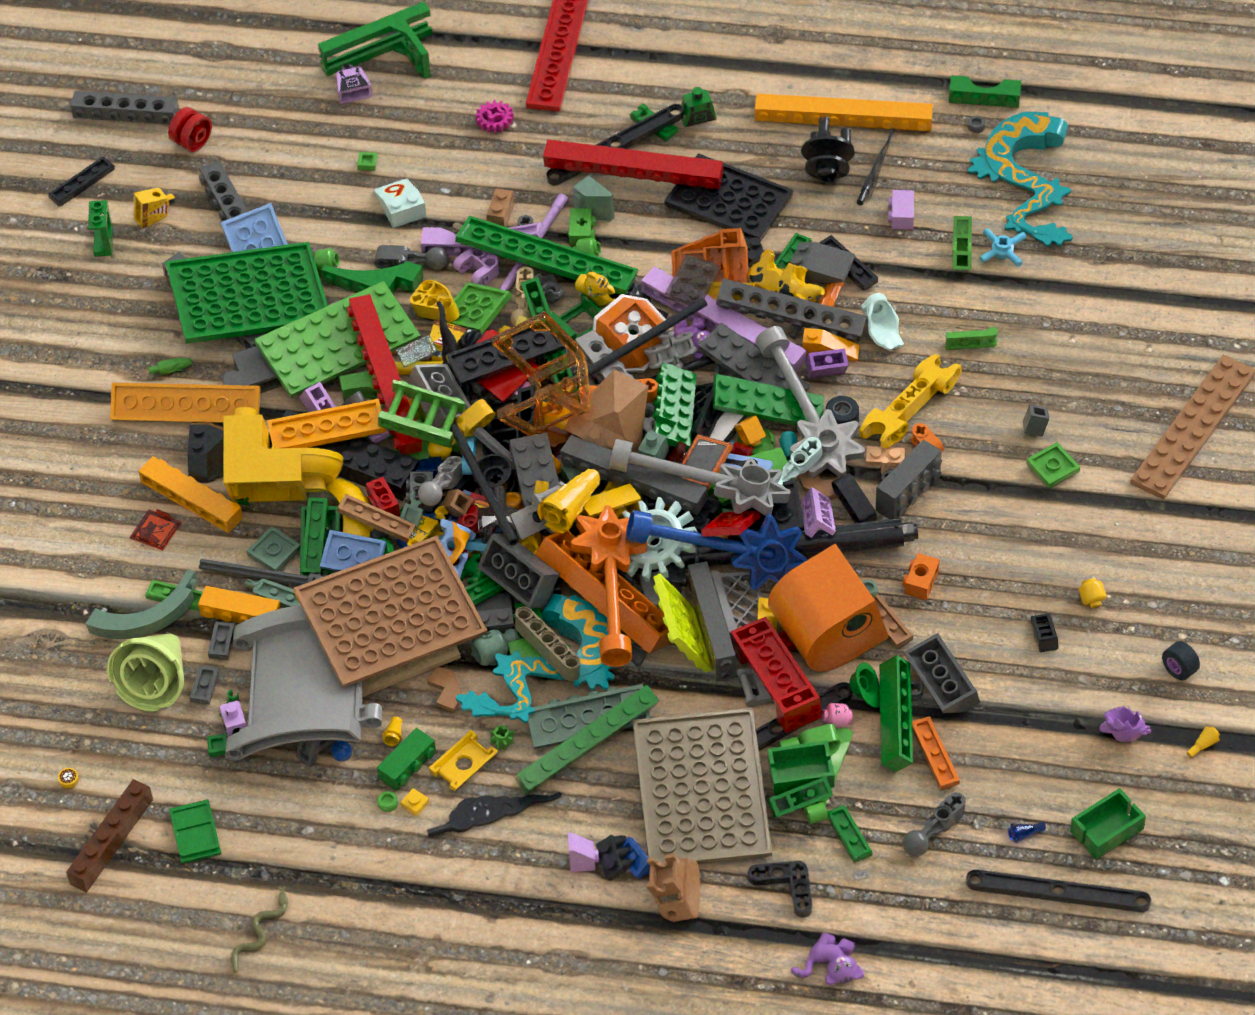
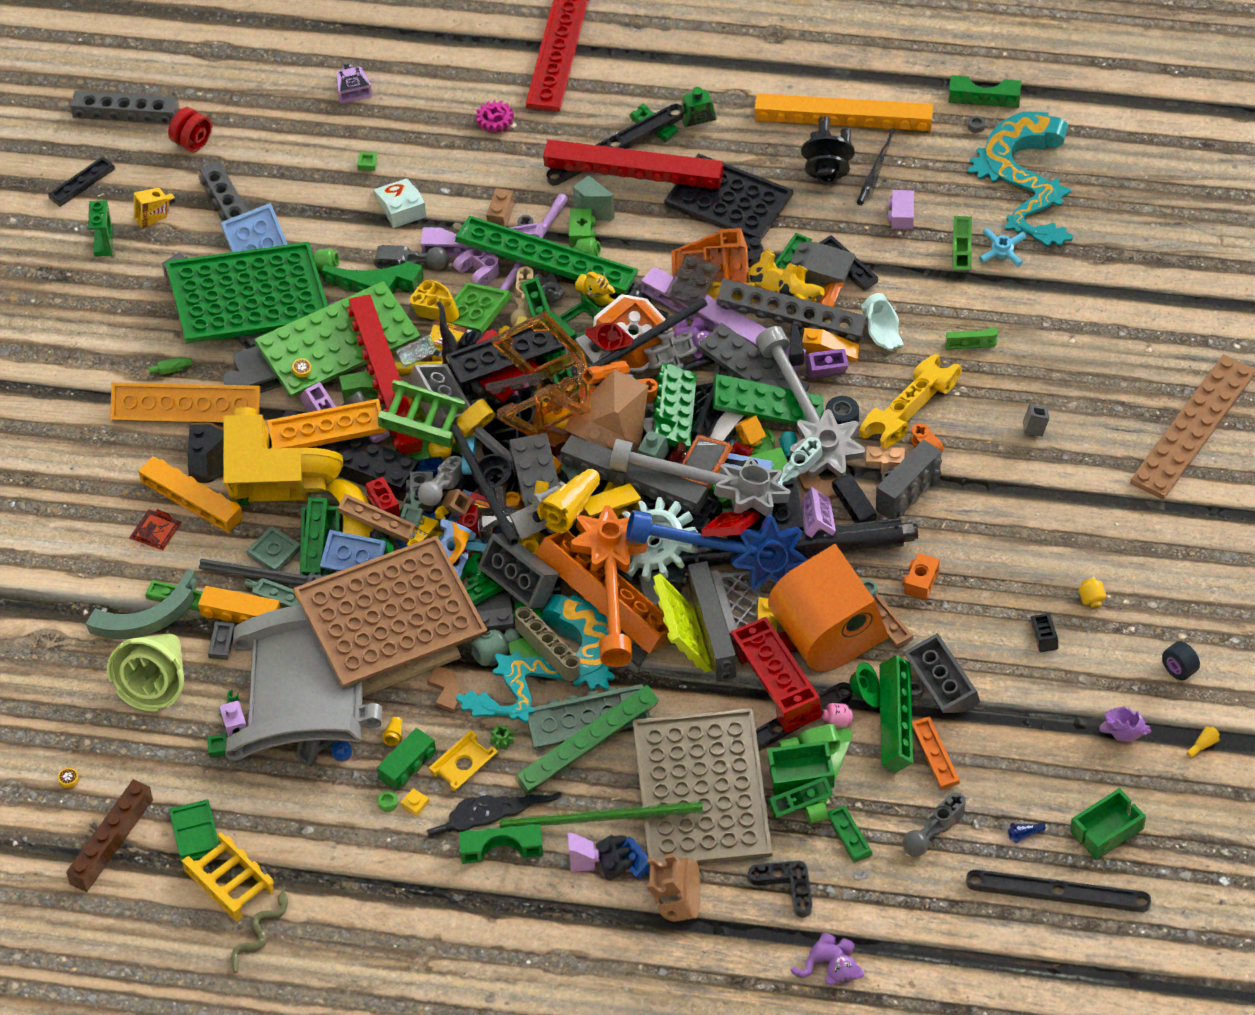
dark grey plate [190,665,220,705] -> none
green piece [318,1,433,79] -> none
light grey plate [736,668,774,707] -> none
bright green plate [1026,442,1080,488] -> none
none -> yellow fence [182,832,274,922]
none -> tile [292,358,311,378]
none -> green arch [459,824,543,864]
none -> clear smoke plate [485,371,547,394]
none -> bright green axle [500,800,703,828]
none -> orange axle [581,360,630,384]
none -> red hat [585,323,633,351]
none -> black slope [789,324,804,366]

